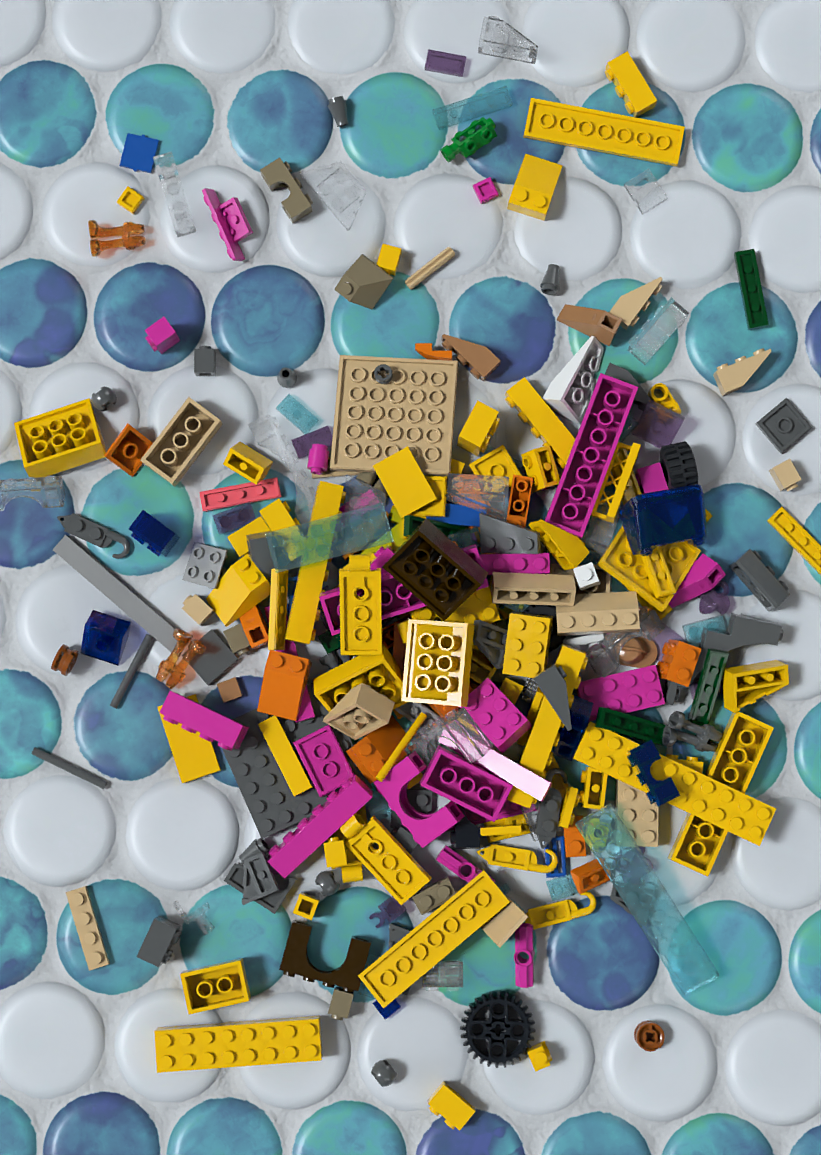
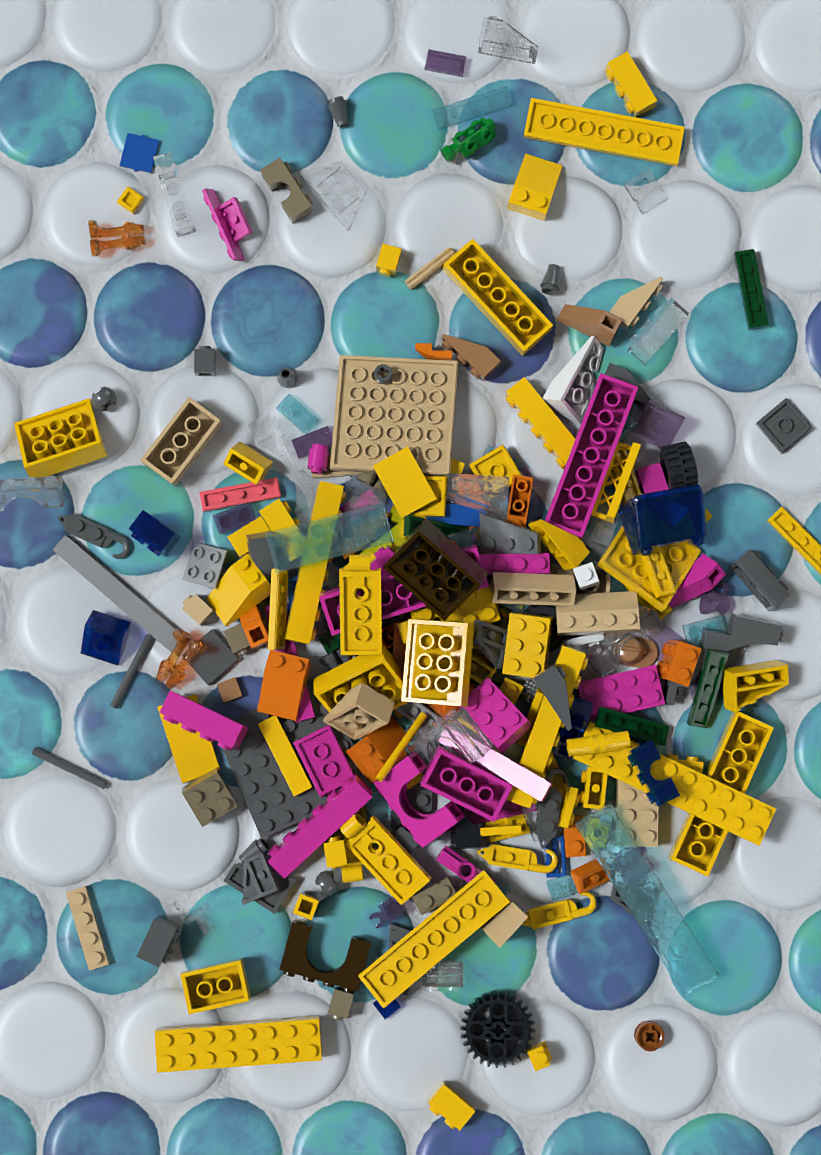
dark orange wheel [51,644,79,676] -> none
orange slope [104,423,153,477] -> none
dark pink brick [145,317,180,354] -> none
dark tan slope [334,254,394,310] -> none
dark grey piece [371,1060,397,1087] -> none
yellow brick [457,400,500,456] -> none
dark pink tile [472,177,499,204] -> none
dark pink piece [514,923,535,988] -> none
yellow brick [521,445,560,493] -> none
yellow piece [648,383,681,423] -> none
dark grey piece [662,711,723,752] -> none
tan slope [713,348,772,396] -> none
tan brick [769,459,802,492] -> none
none -> dark tan brick [182,768,238,827]
none -> yellow brick [443,238,553,356]
none -> yellow axle [566,731,630,757]

